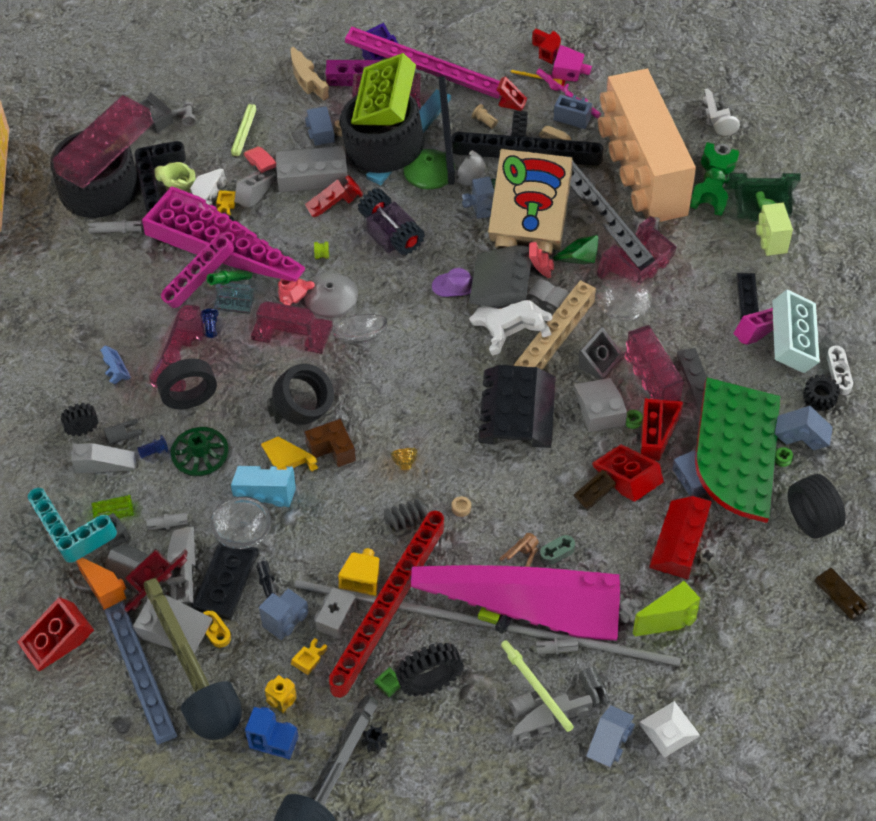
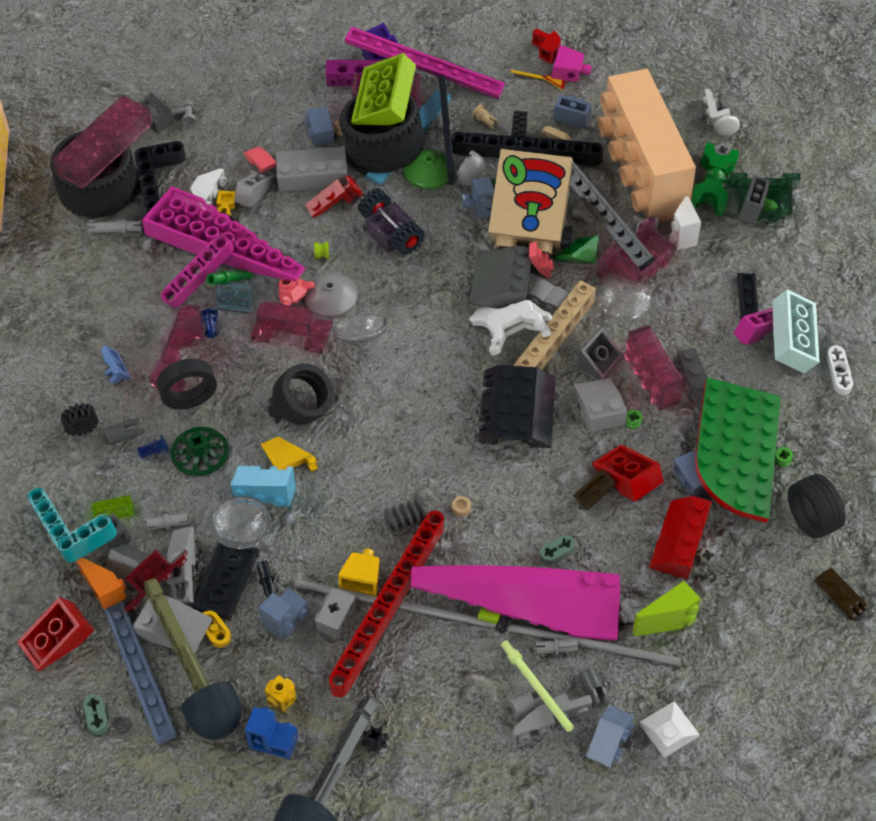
light grey slope [72,443,135,473] -> none
yellowish green piece [155,162,196,193] -> none
yellowish green axle [231,104,256,157] -> none
tan slope [291,47,329,101] -> none
yellow plate [291,638,327,675] -> none
reddish brown brick [304,419,356,467] -> none
bright green tile [374,667,400,697] -> none
clear yellow brick [391,448,418,470] -> none
black tyre [395,643,464,697] -> none
medium lavender piece [432,268,473,297] -> none
red slope [496,76,527,111] -> none
medium nougat plant [499,533,539,567] -> none
dark pink piece [536,69,601,118] -> none
red wedge [640,398,683,461] -> none
yellowish green brick [756,203,793,256] -> none
sand blue brick [775,406,833,450] -> none
black tyre [803,374,840,411] -> none
none -> sand green beam [84,694,108,735]
none -> black beam [560,225,573,248]
none -> white slope [669,196,701,250]
none -> dark grey brick [738,175,770,225]

